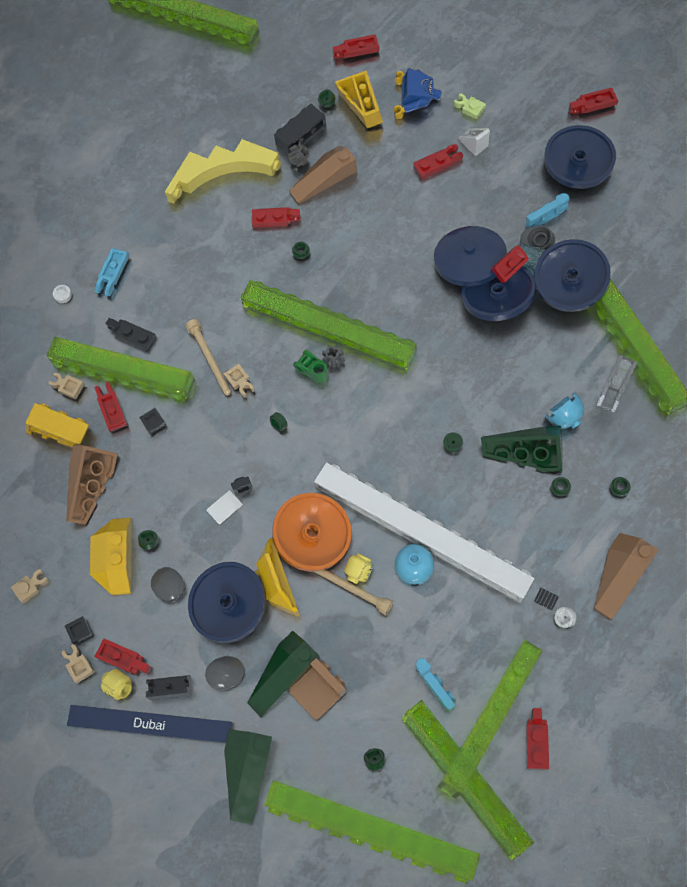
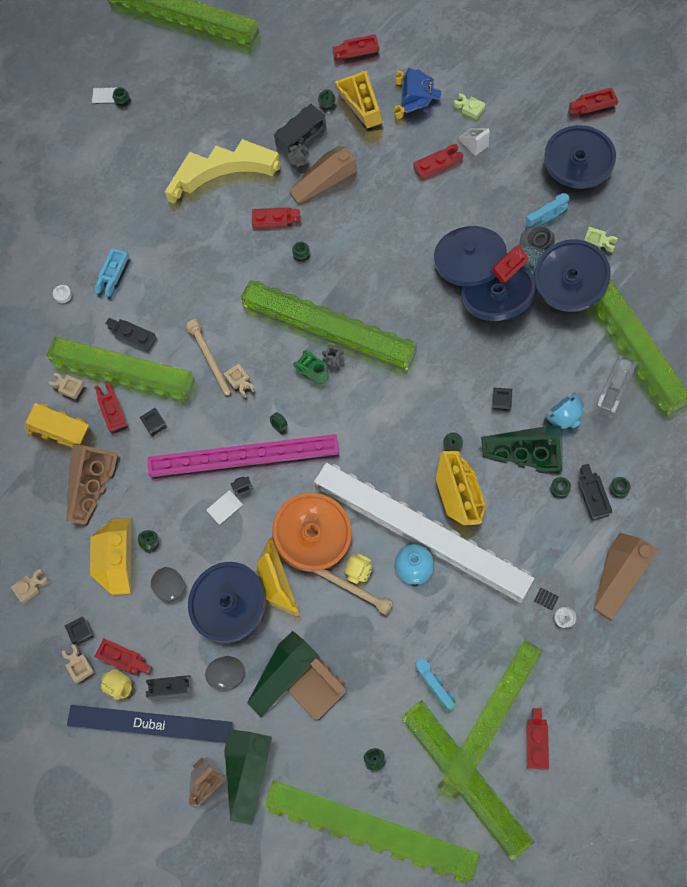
none -> white sticker [92,87,118,103]
none -> dark green plate [112,87,129,104]
none -> dark pink plate [147,434,339,477]
none -> medium nougat wedge [189,757,226,808]
none -> yellow wedge [436,451,486,525]
none -> black plate [492,387,512,409]
none -> black hinge [579,464,613,519]
none -> yellowish green plate [584,227,618,252]

